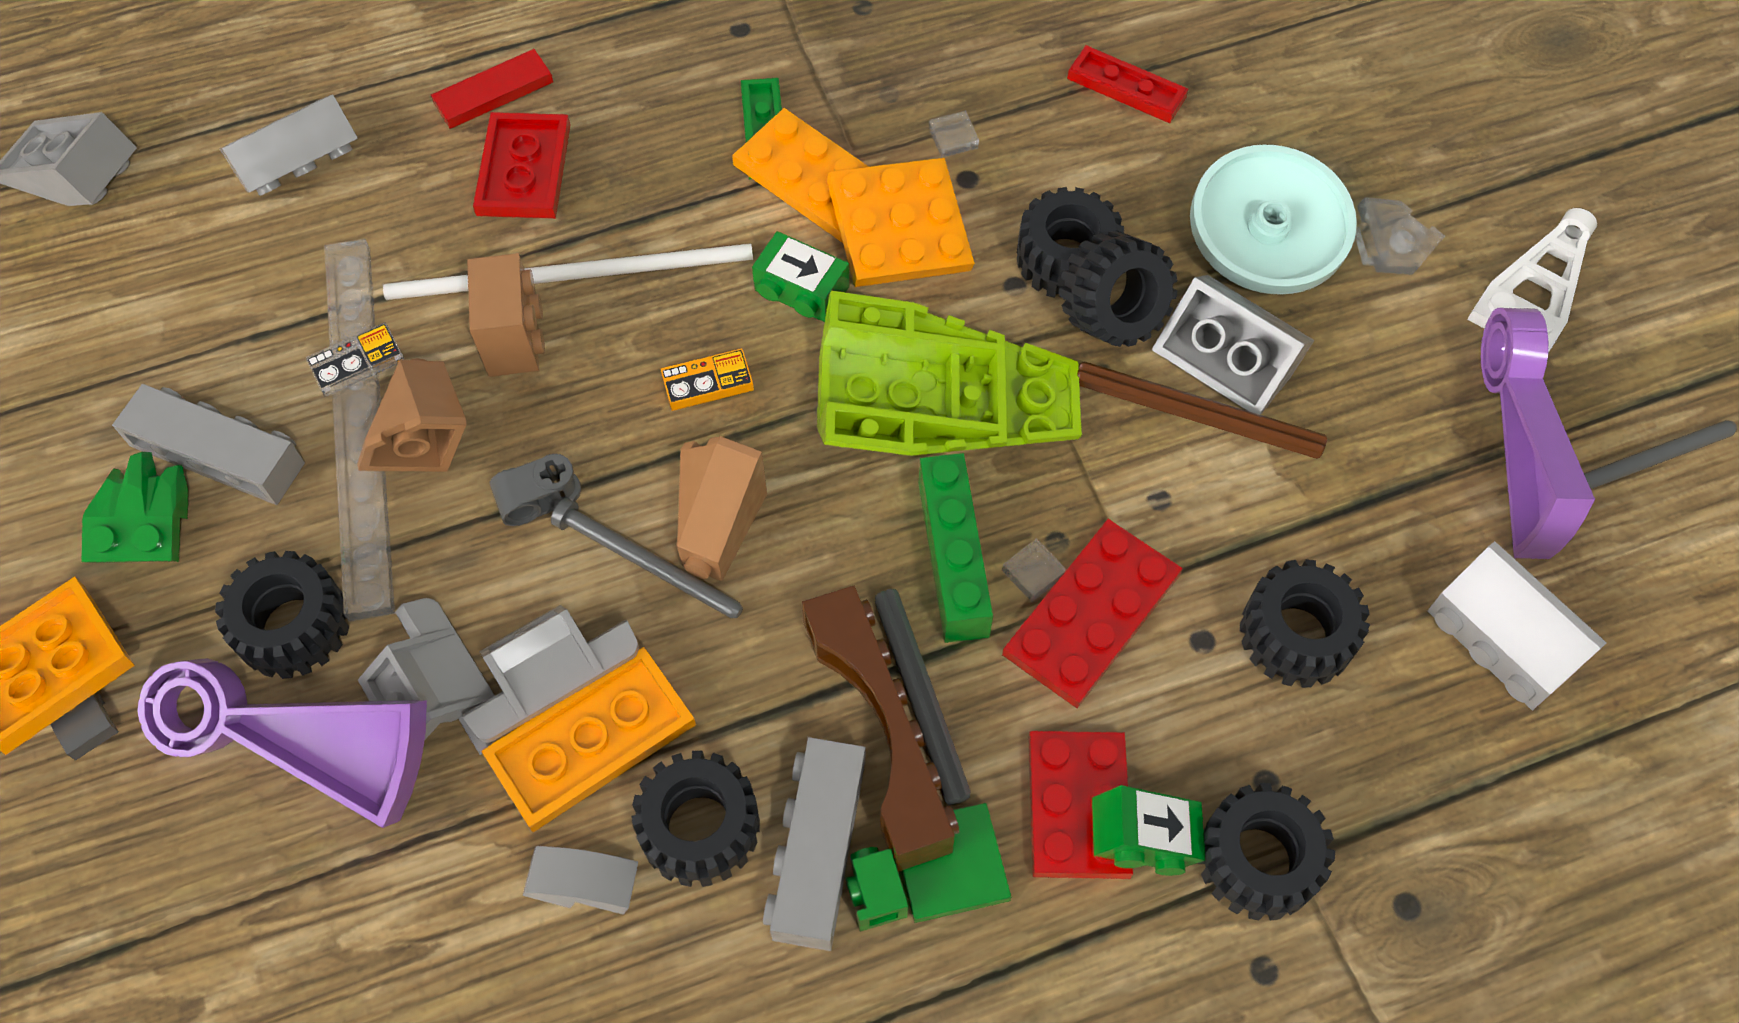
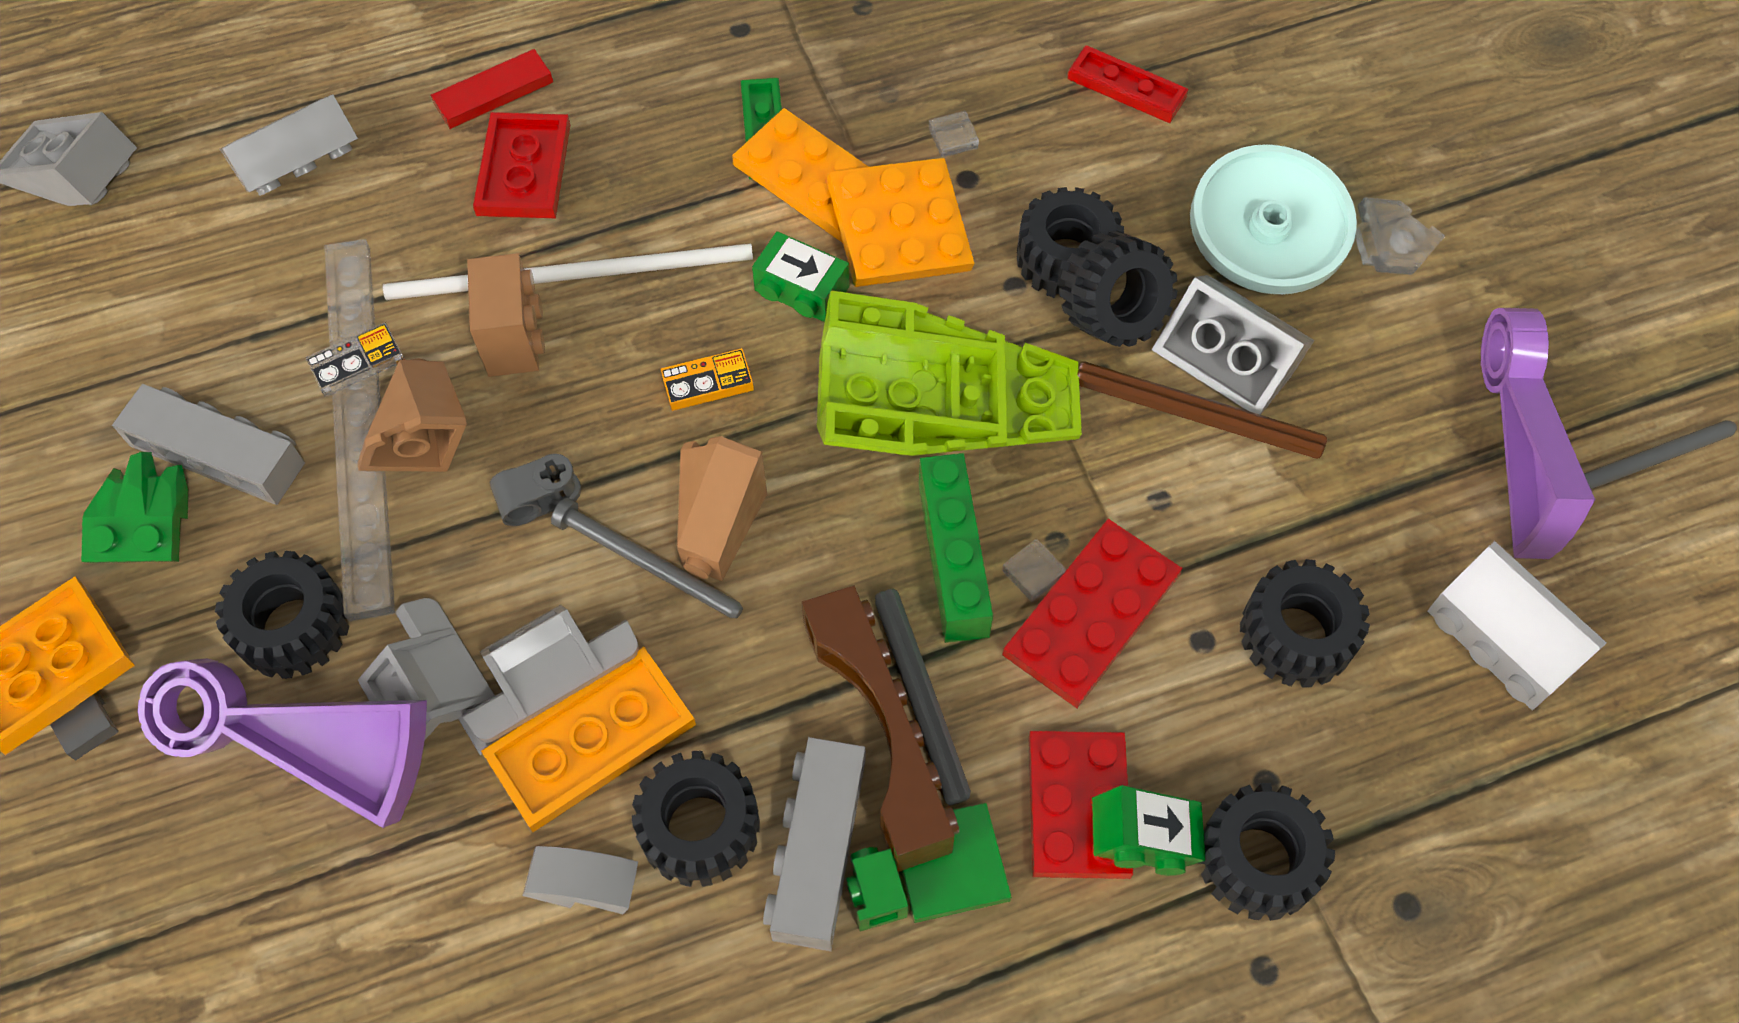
white plate [1467,208,1597,352] -> none

